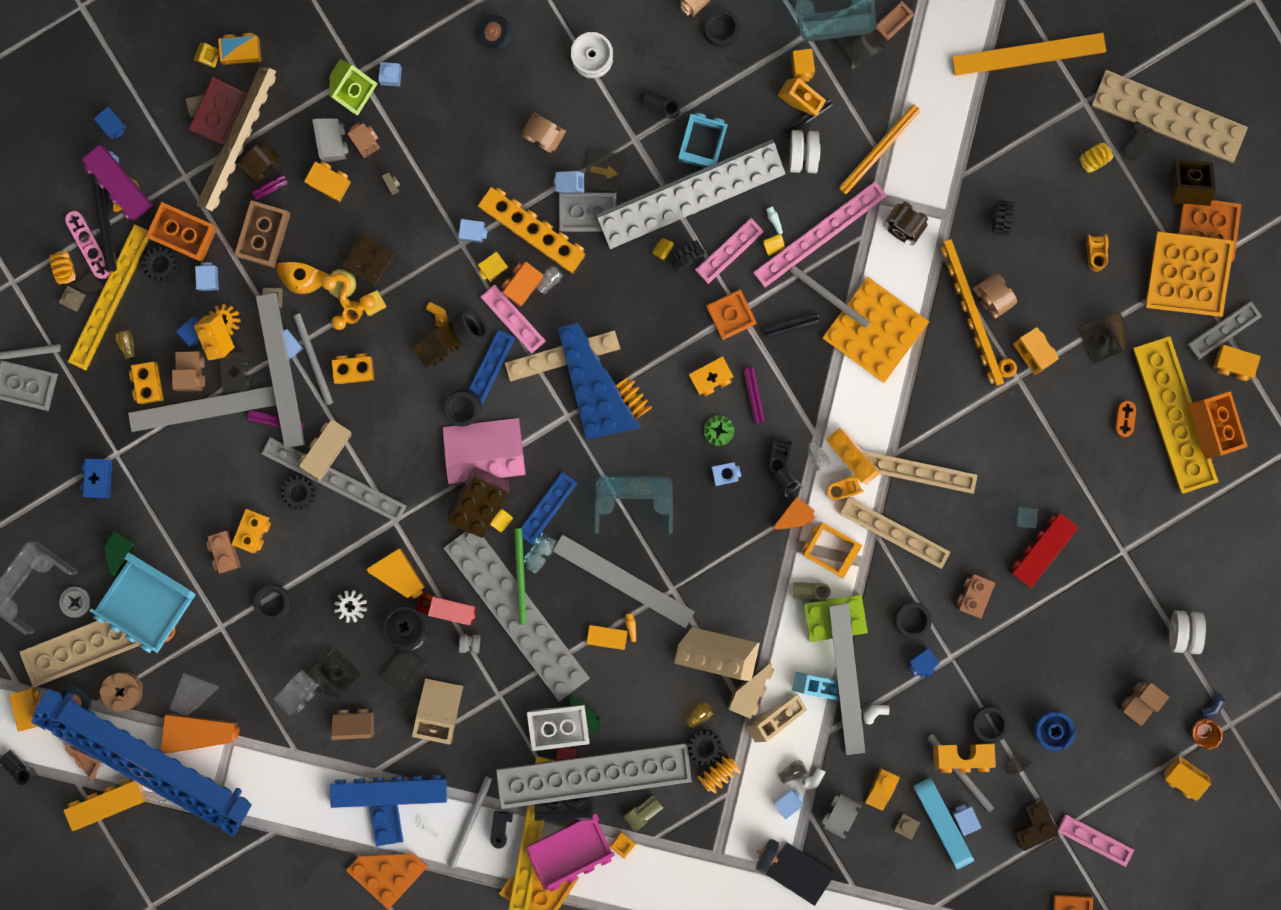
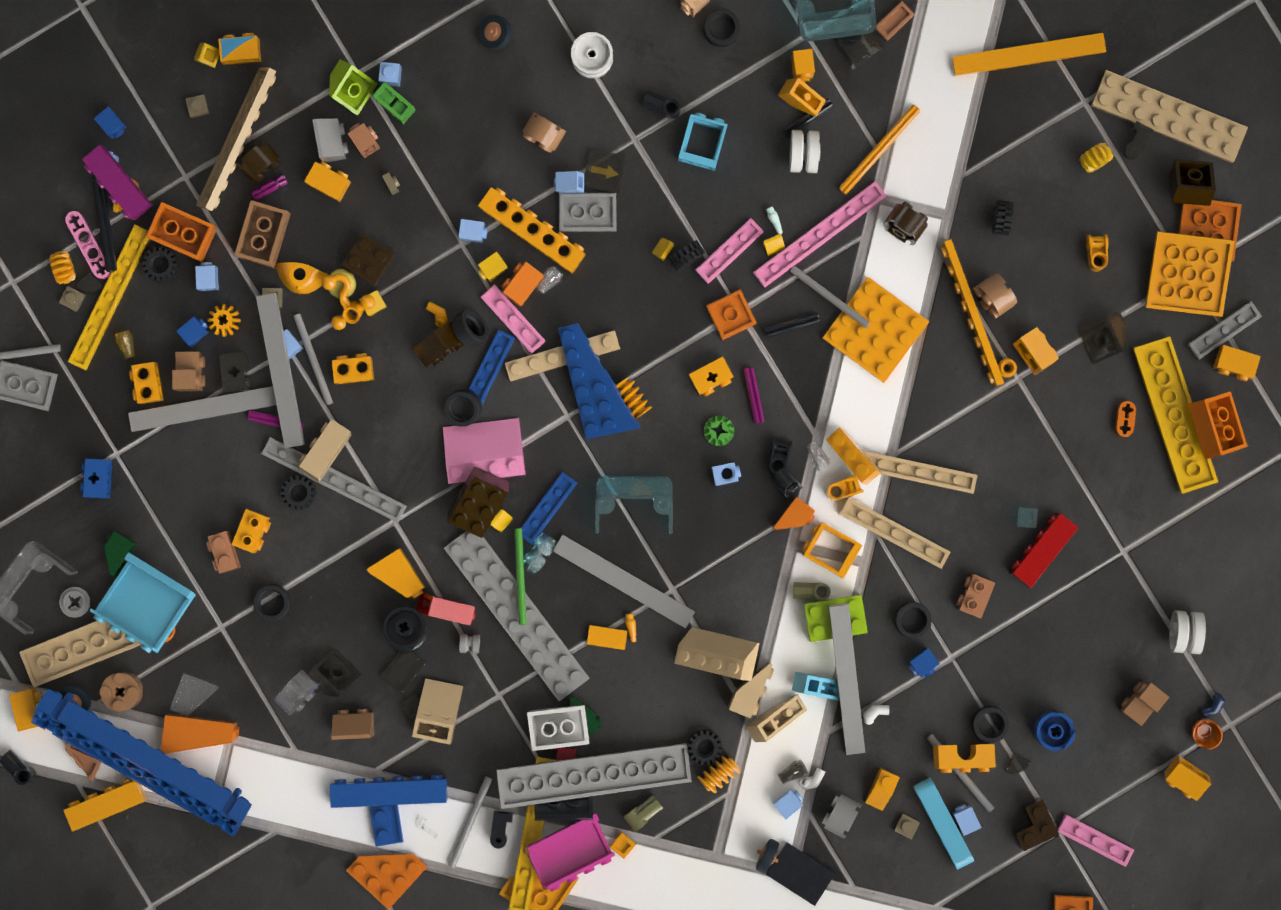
dark red tile [188,77,247,146] -> none
light orange brick [194,313,235,360] -> none
white gear [334,590,367,623] -> none
plate [596,139,785,249] -> none
clear yellow cone [685,702,714,729] -> none
none -> bright green brick [372,82,416,125]

